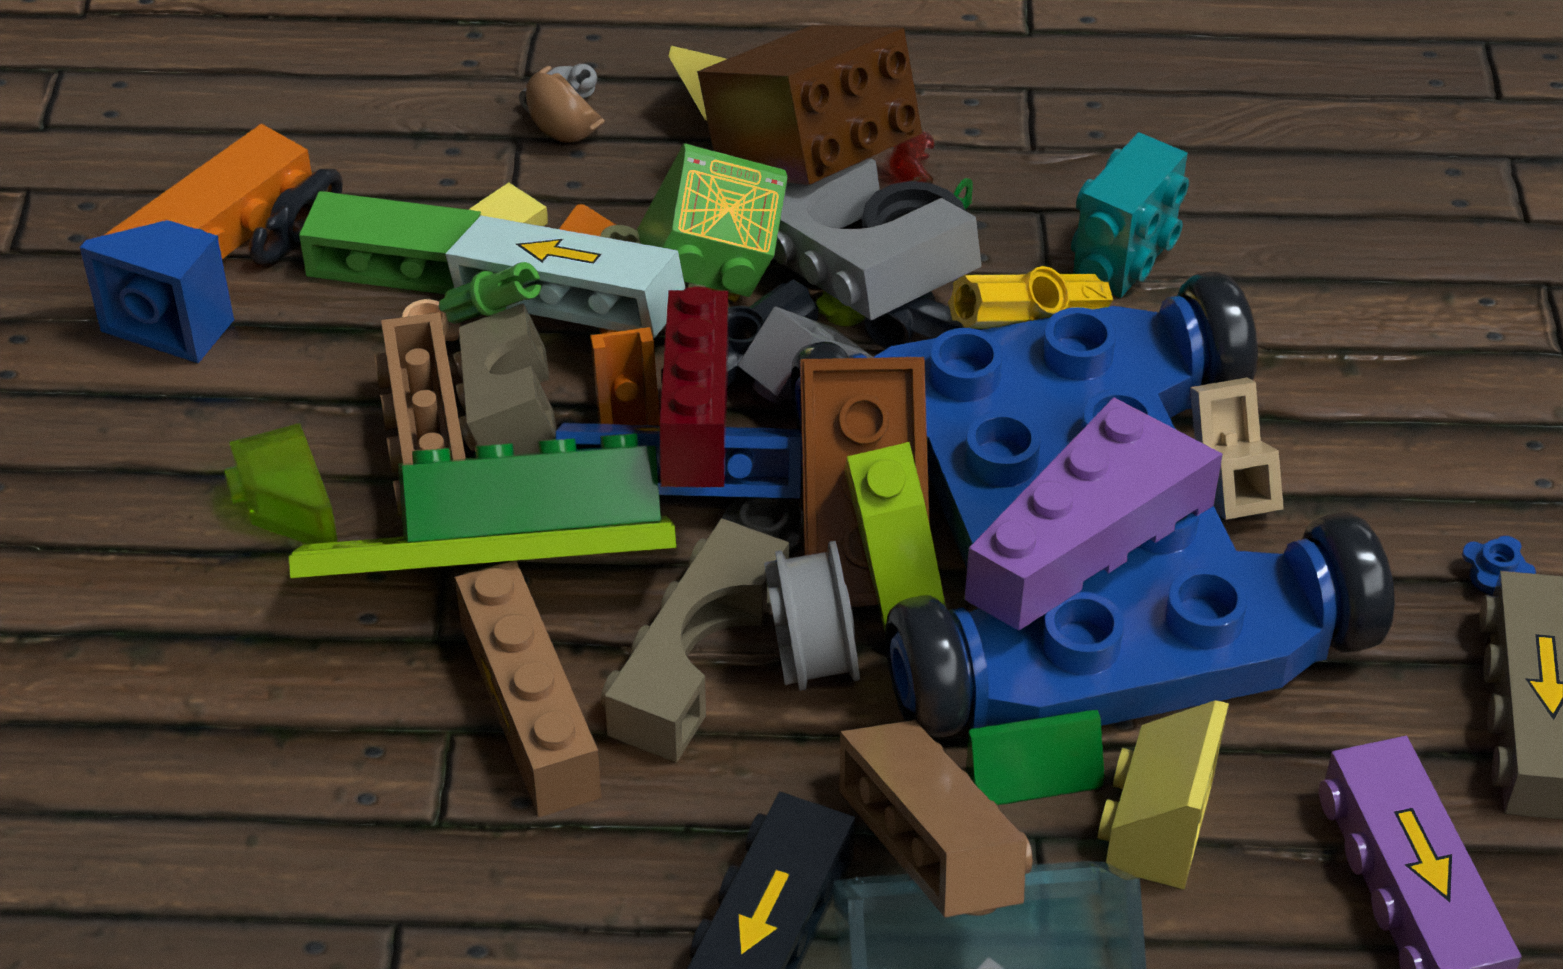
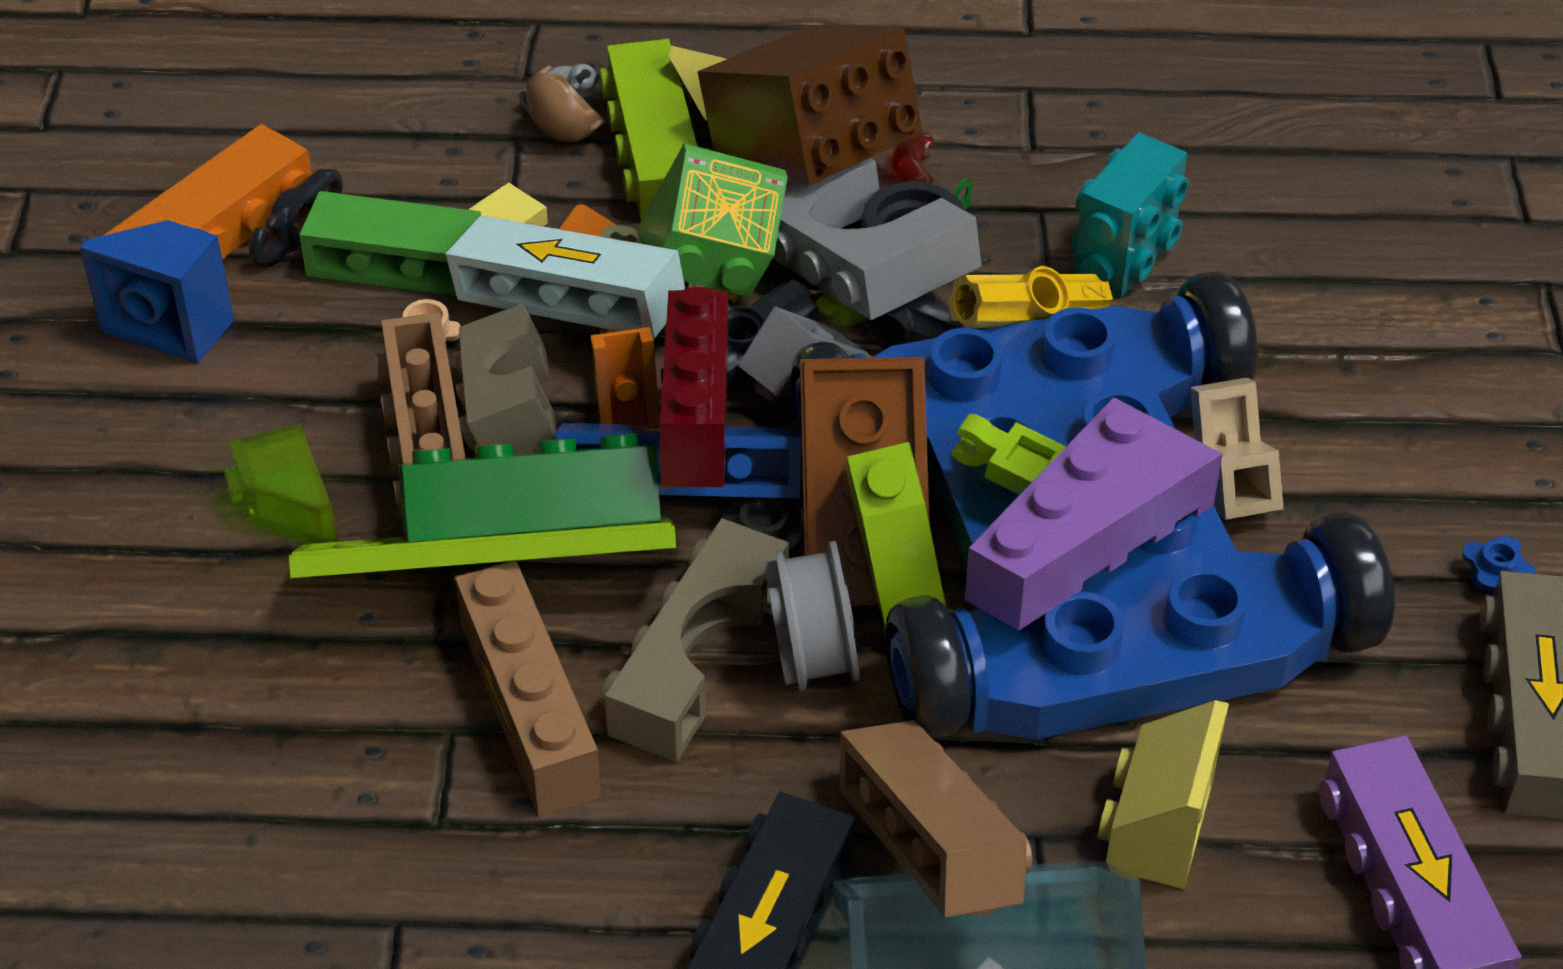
bright green axle [439,262,541,324] -> none
green slope [966,710,1105,805] -> none
none -> lime brick [599,39,697,221]
none -> lime plate [951,414,1066,495]

